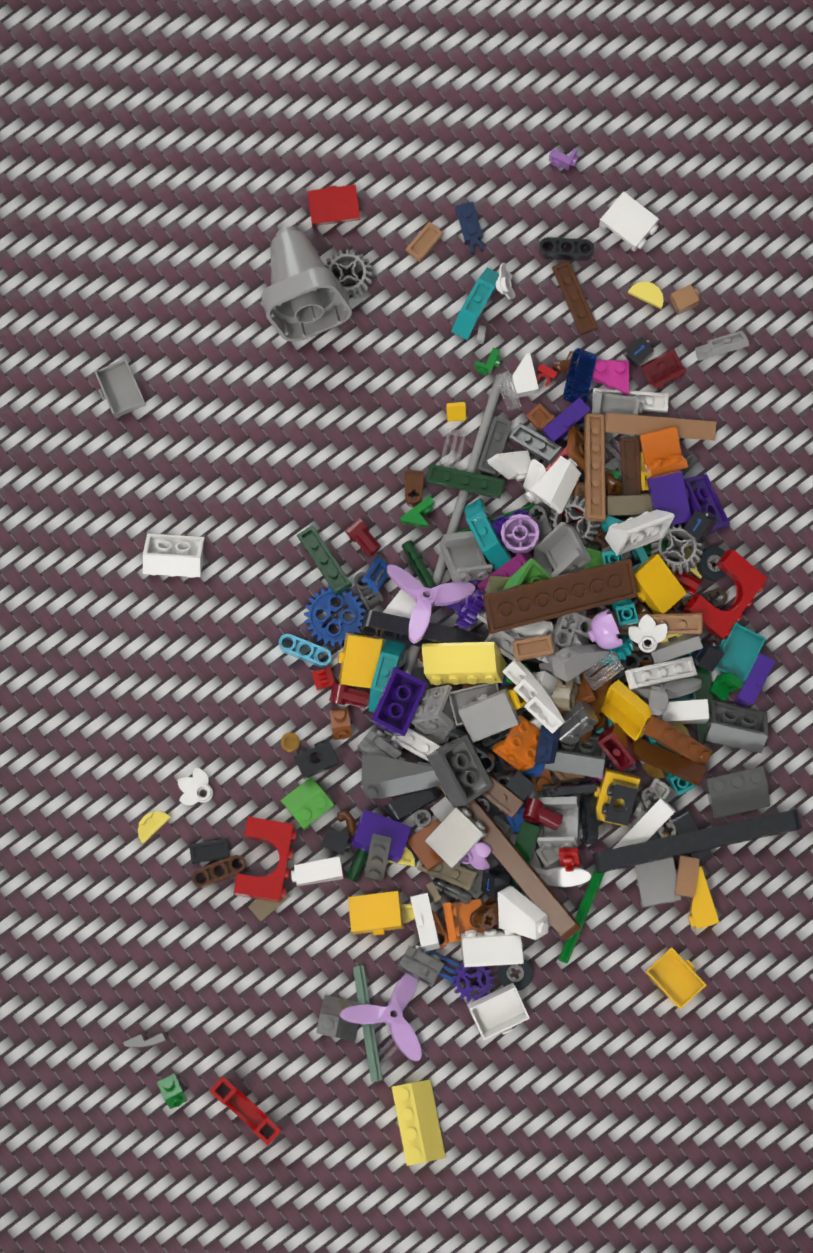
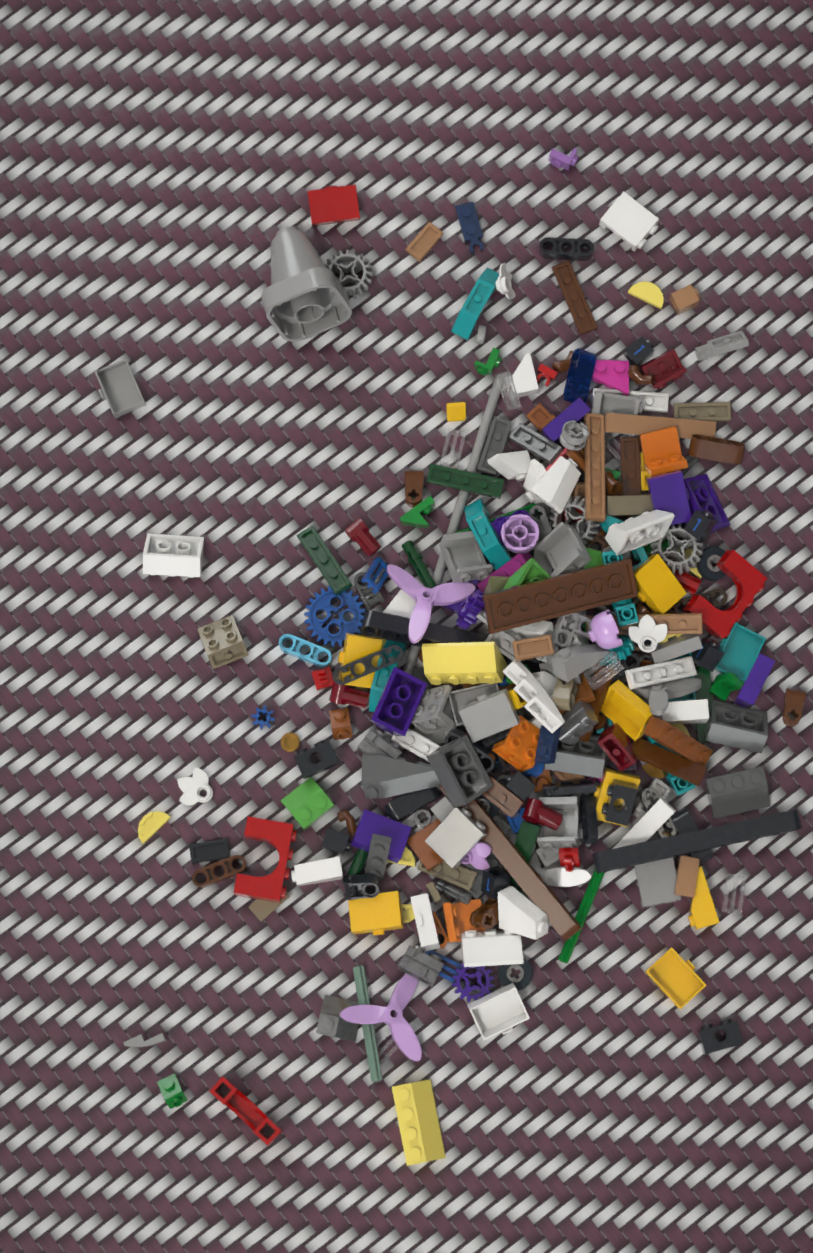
none -> dark tan bracket [197,615,249,669]
none -> blue gear [251,706,275,730]
none -> black beam [332,645,404,685]
none -> black piece [341,873,380,900]
none -> light grey wheel [560,421,589,451]
none -> reddish brown arm [628,365,654,385]
none -> dark tan tile [673,402,731,422]
none -> reddish brown beam [688,434,746,465]
none -> black brick [697,1019,743,1055]
none -> clear tile [722,873,746,915]
none -> reddish brown piece [782,688,806,727]

